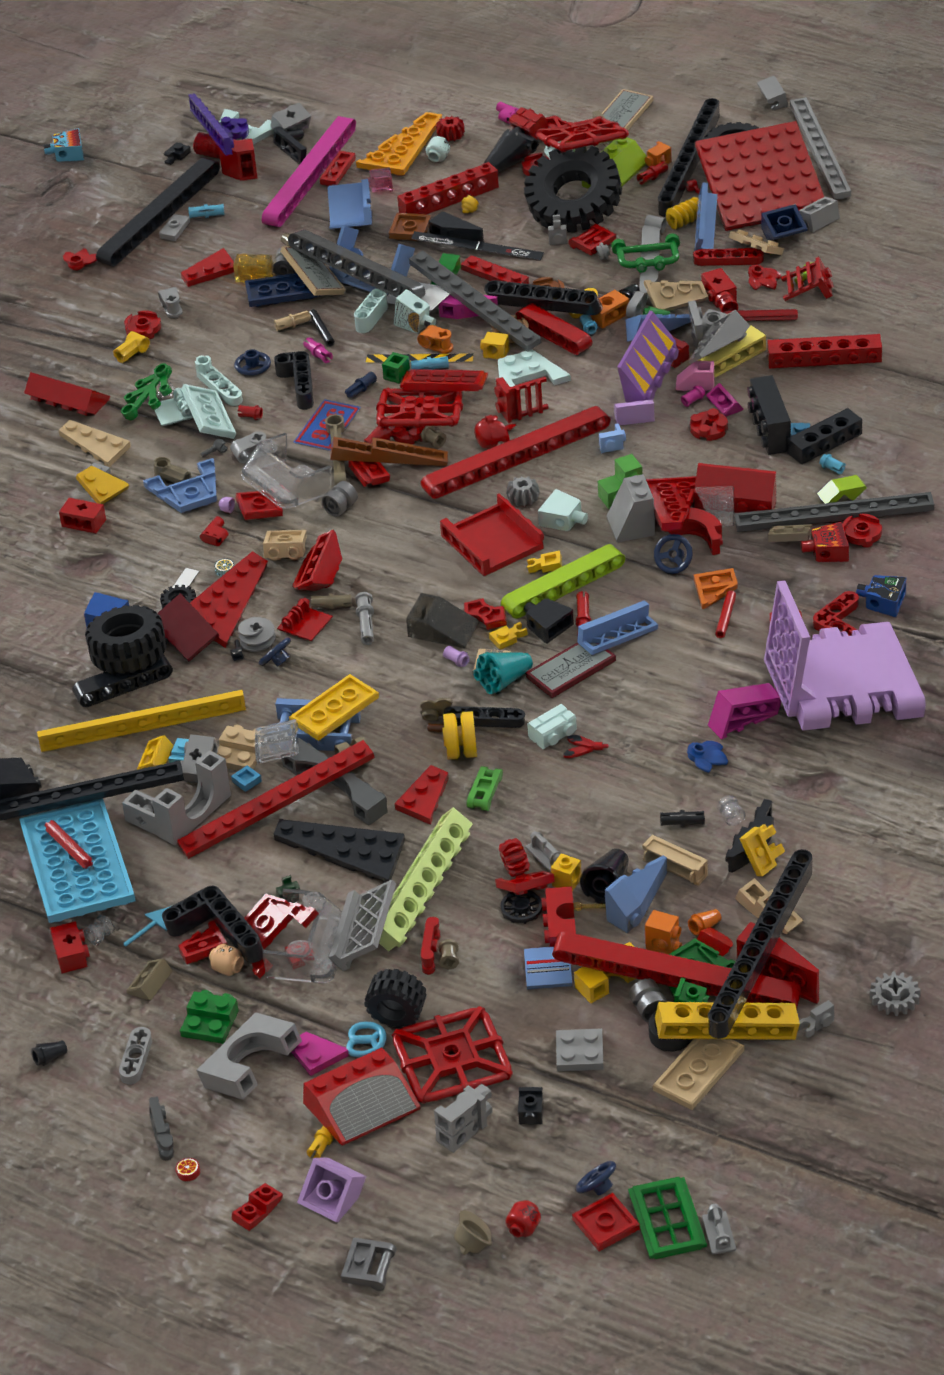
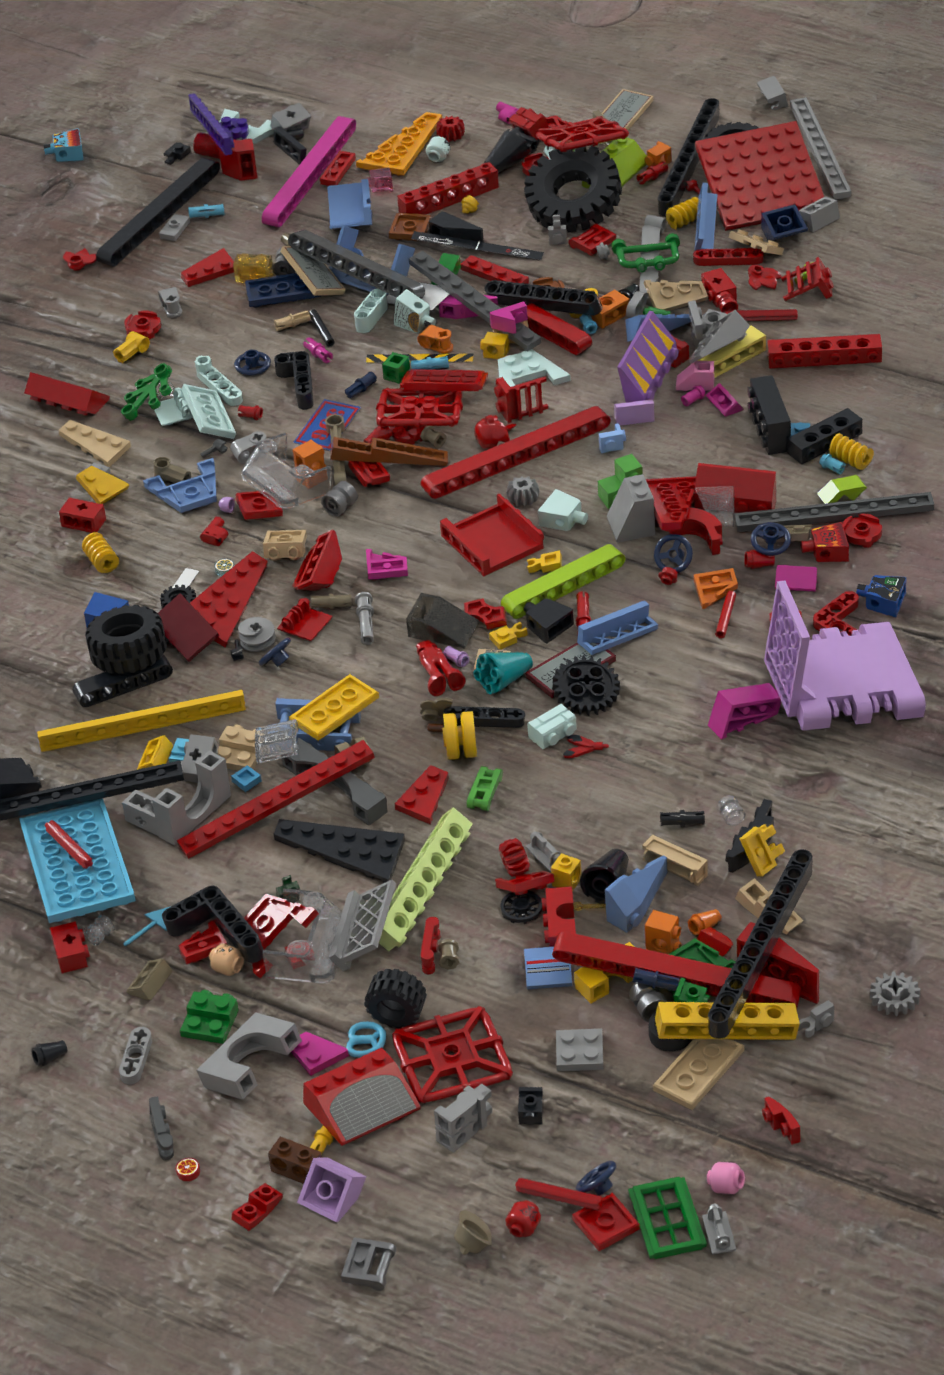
blue plate [687,741,728,773] -> none
red plate [690,408,728,441] -> none
none -> yellow piece [82,532,119,573]
none -> reddish brown brick [268,1136,322,1184]
none -> orange brick [293,440,326,488]
none -> dark pink wing [366,549,408,580]
none -> red piece [416,640,466,696]
none -> dark pink slope [490,302,528,334]
none -> red axle [515,1178,603,1210]
none -> black gear [552,655,620,716]
none -> dark blue axle [633,968,679,991]
none -> red plate [658,567,678,585]
none -> bright pink head [707,1162,745,1195]
none -> red cone [744,550,775,570]
none -> dark blue piece [751,522,791,556]
none -> red slope [762,1097,800,1145]
none -> dark pink slope [775,565,817,592]
none -> yellow piece [829,433,874,470]

